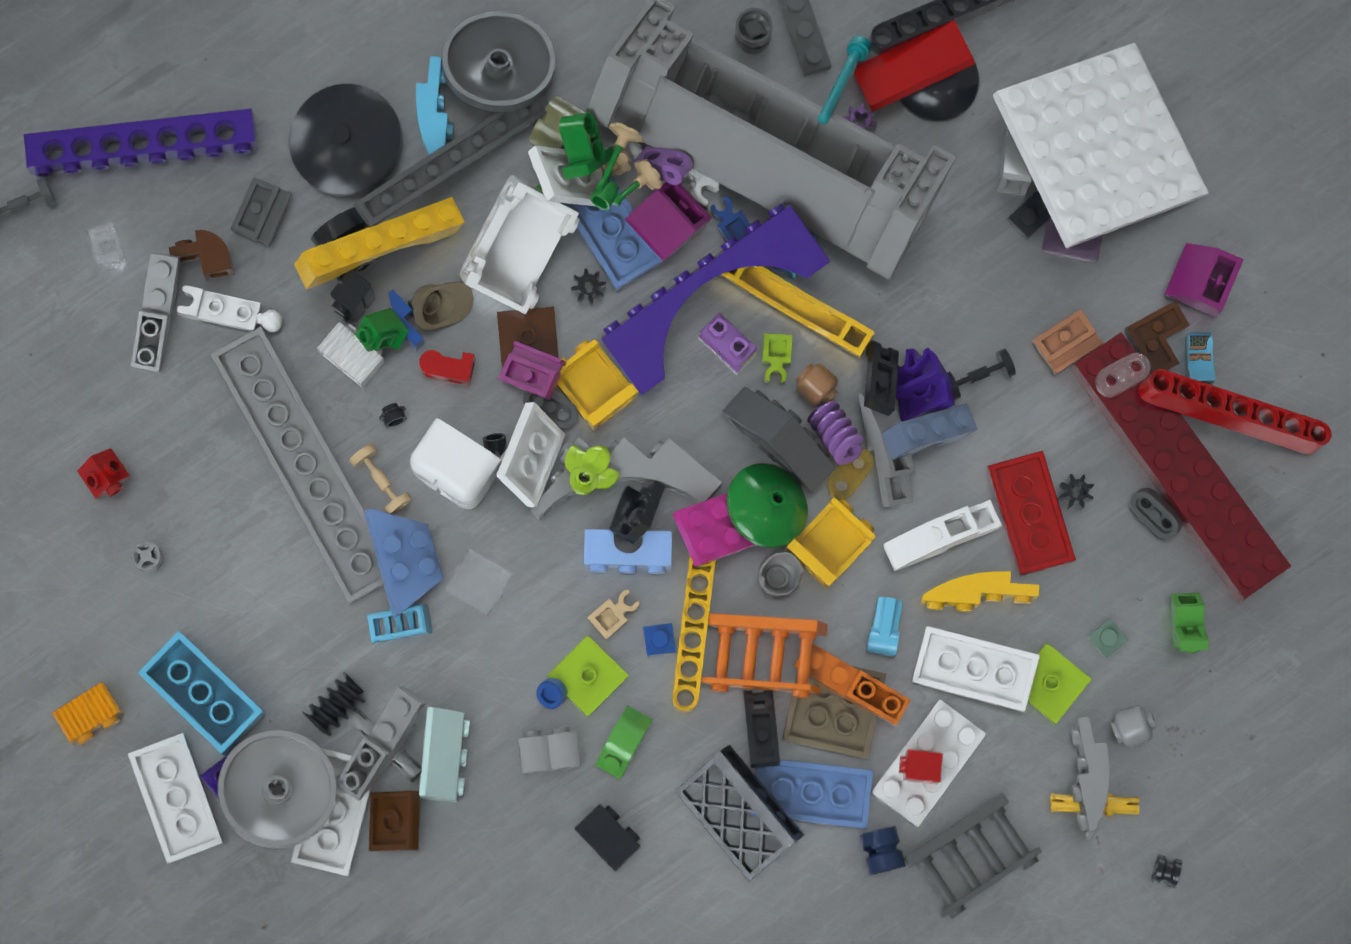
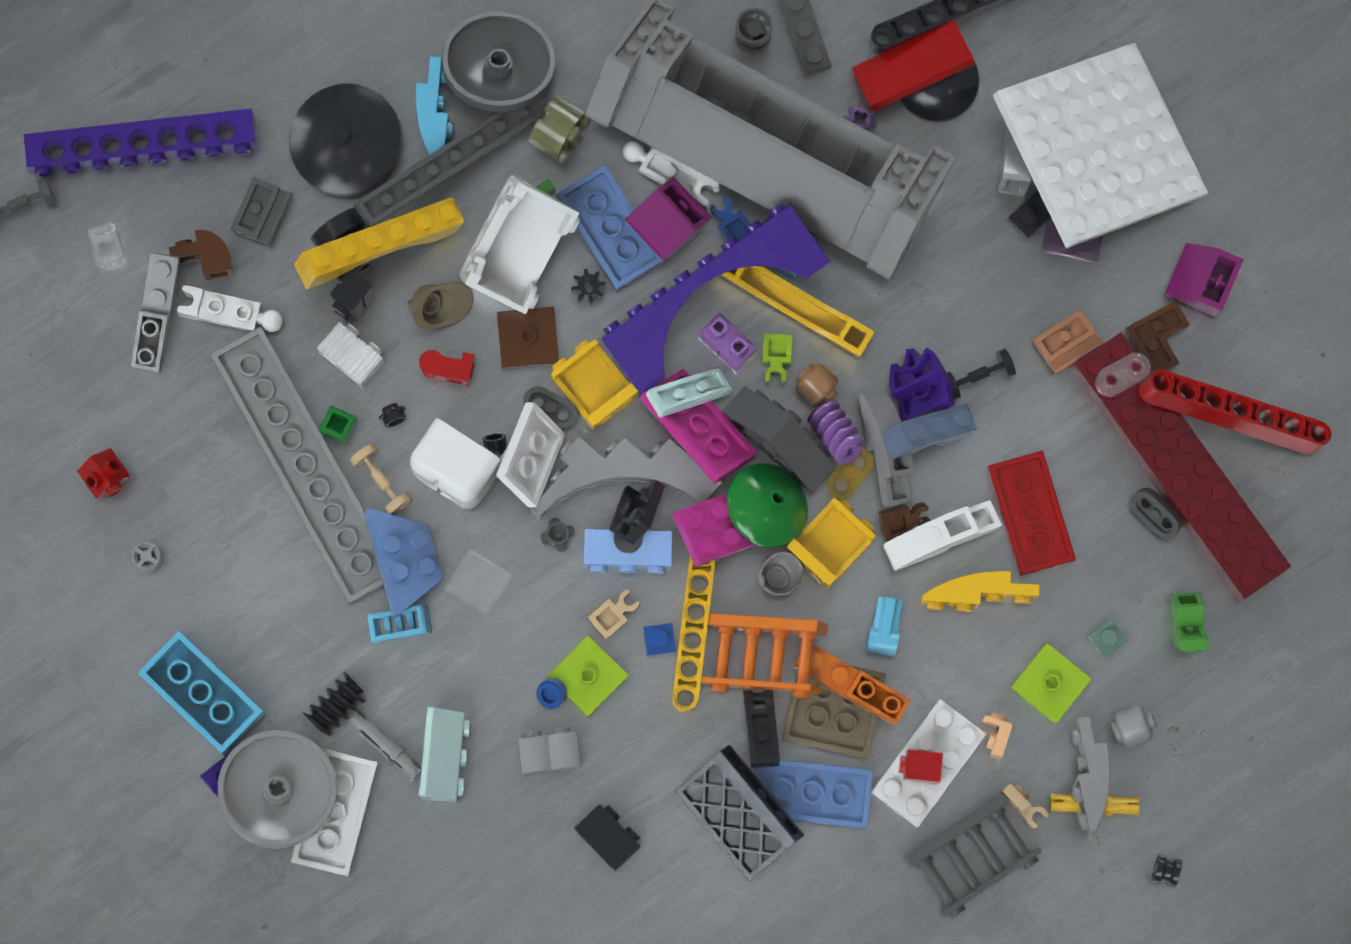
light orange brick [52,682,123,745] -> none
white plate [128,733,224,864] -> none
light grey slope [336,686,425,801] -> none
green window [355,308,409,352] -> none
reddish brown plate [369,791,420,852] -> none
blue slope [389,289,425,351] -> none
magenta plate [498,341,566,400] -> none
white plate [528,146,603,206] -> none
green tile [559,112,614,179] -> none
lime plate [564,445,620,495] -> none
plant [590,123,663,210] -> none
bright green brick [595,706,653,779] -> none
medium lavender leg [634,146,693,185] -> none
teal piece [818,36,871,125] -> none
dark blue wheel [859,826,906,875] -> none
black plate [864,340,899,416] -> none
white plate [912,626,1040,713] -> none
black gear [1059,474,1094,510] -> none
medium azure leg [1185,333,1215,385] -> none
none -> green slope [318,405,357,443]
none -> dark grey plate [541,518,575,552]
none -> dark pink plate [640,369,758,484]
none -> light aqua tile [646,366,733,418]
none -> reddish brown plate [878,502,931,542]
none -> light nougat bracket [981,712,1013,760]
none -> tan plate [999,783,1049,829]

